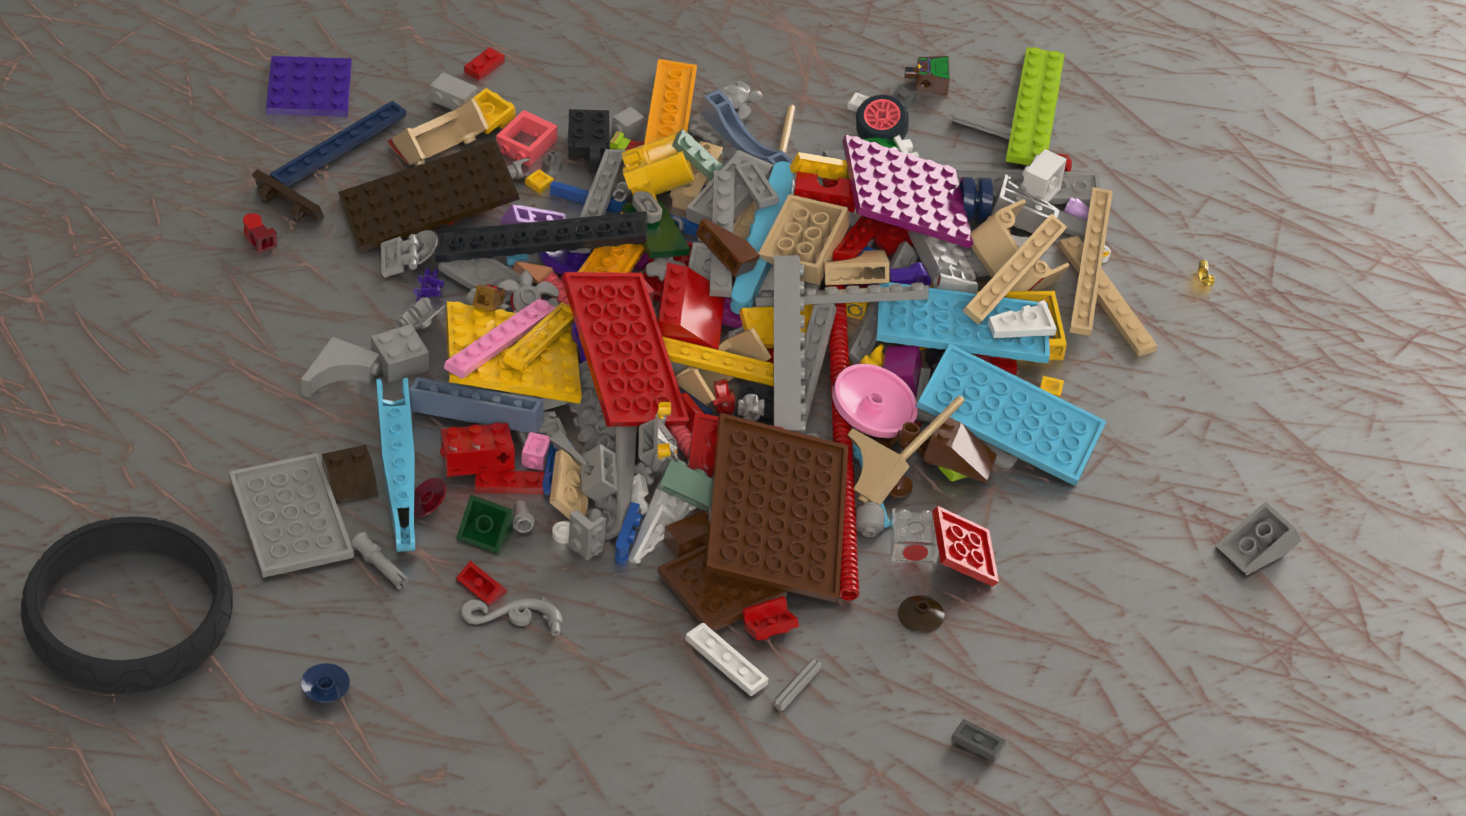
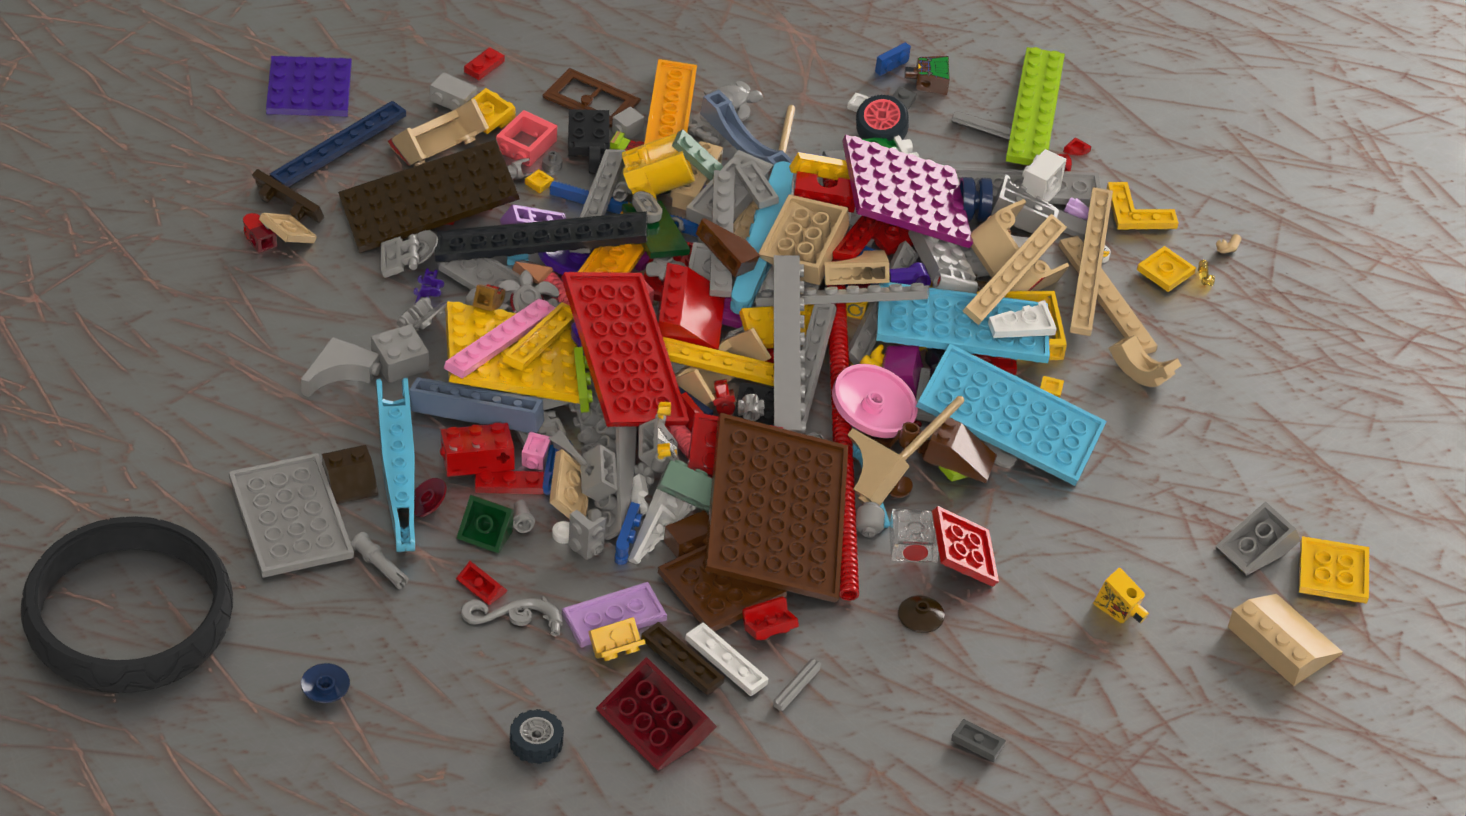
none -> tan tile [259,213,317,243]
none -> black wheel [509,709,564,764]
none -> reddish brown door [543,68,641,128]
none -> lavender tile [562,582,667,647]
none -> lime plate [574,347,593,413]
none -> yellow bracket [588,617,646,661]
none -> dark red slope [596,657,717,771]
none -> dark brown plate [641,622,725,695]
none -> blue plate [875,42,911,76]
none -> red tile [1063,137,1092,156]
none -> yellow torso [1093,567,1149,624]
none -> yellow plate [1107,182,1179,230]
none -> tan arch [1109,335,1182,387]
none -> yellow plate [1137,246,1196,292]
none -> tan arm [1216,234,1241,254]
none -> tan slope [1228,594,1343,686]
none -> yellow plate [1299,536,1369,604]

